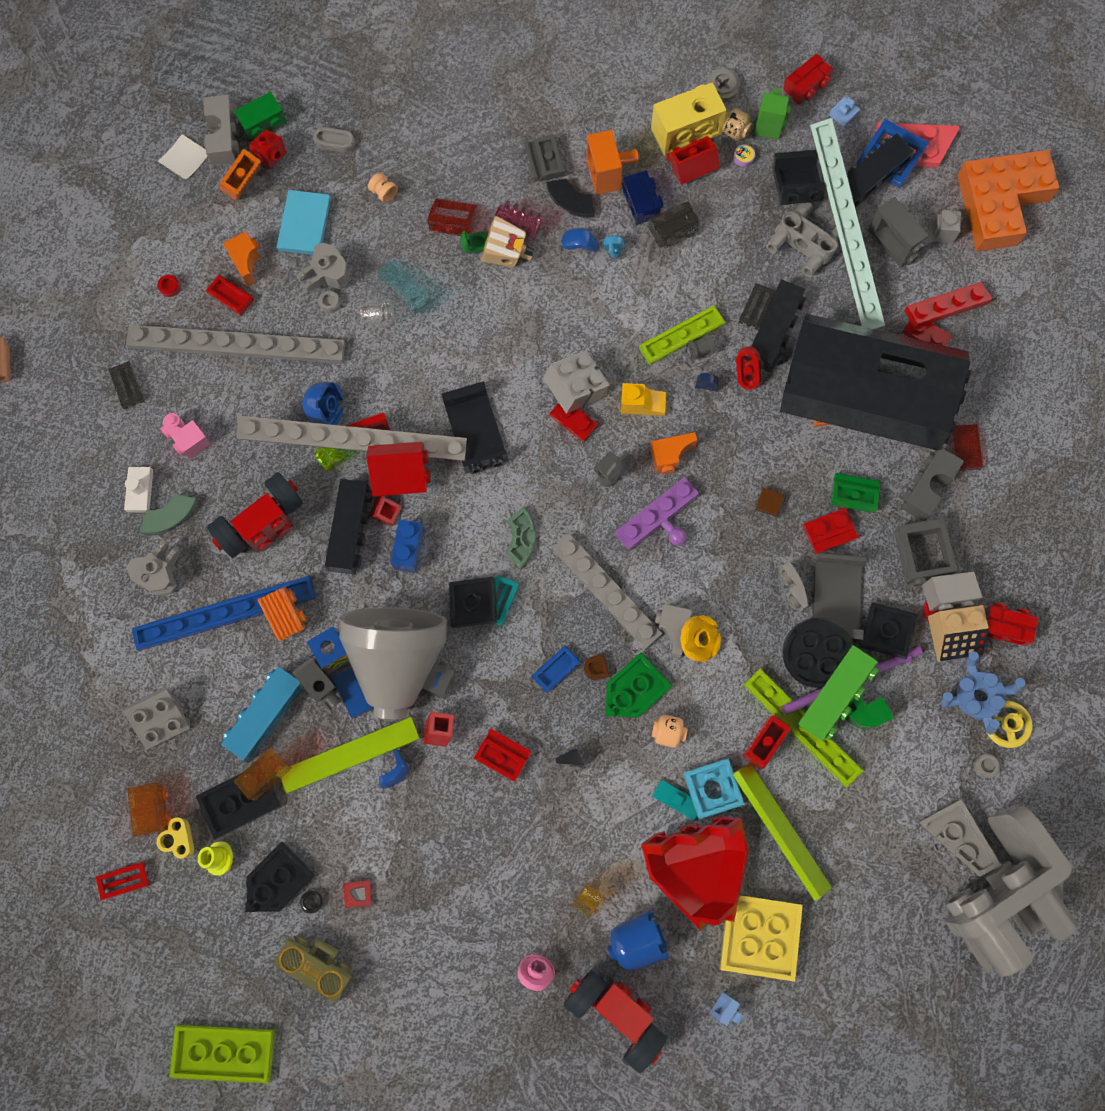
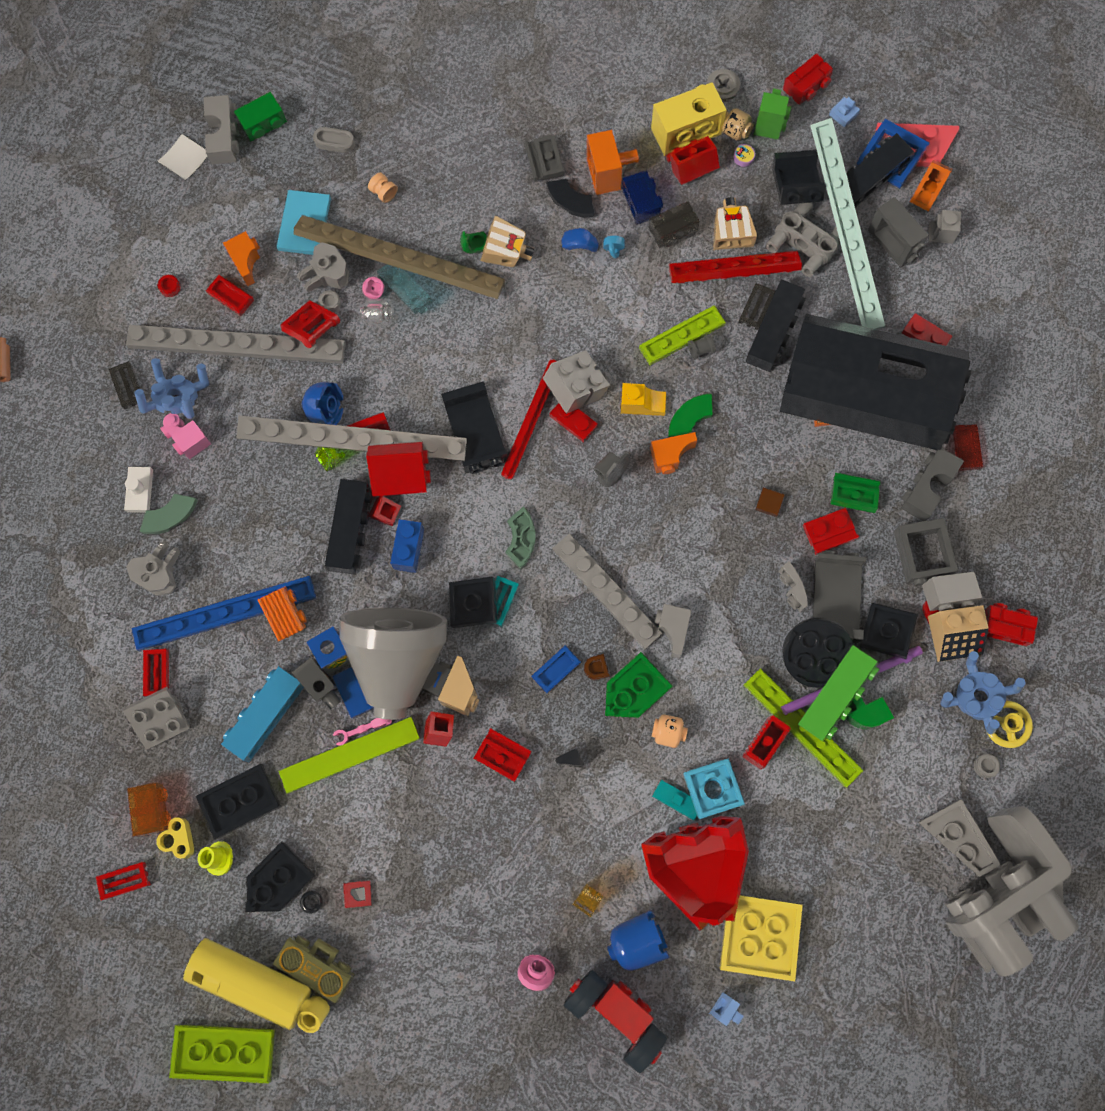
brick [207,472,303,558] -> none
orange brick [220,149,261,201] -> none
clear orange brick [234,748,292,801] -> none
red brick [249,130,287,168] -> none
blue hair [379,749,409,789] -> none
clear red tile [427,198,478,236] -> none
clear pink piece [495,200,542,240] -> none
medium lavender plate [615,477,699,551] -> none
yellow tile [680,615,721,662] -> none
dark blue tile [695,373,719,392] -> none
lime tile [733,763,832,901] -> none
red plate [736,346,761,390] -> none
red plate [904,281,992,328] -> none
orange piece [957,150,1059,251] -> none
none -> medium blue plate [134,358,209,419]
none -> red tile [143,648,169,697]
none -> light yellow piece [183,938,330,1033]
none -> red plate [281,300,340,348]
none -> dark tan plate [294,215,505,299]
none -> bright pink piece [333,718,392,746]
none -> bright pink tile [362,277,384,300]
none -> tan slope [438,656,479,716]
none -> red axle [501,359,557,480]
none -> green tile [668,394,713,438]
none -> red plate [669,251,802,283]
none -> torso [713,197,757,250]
none -> orange arch [910,160,953,212]

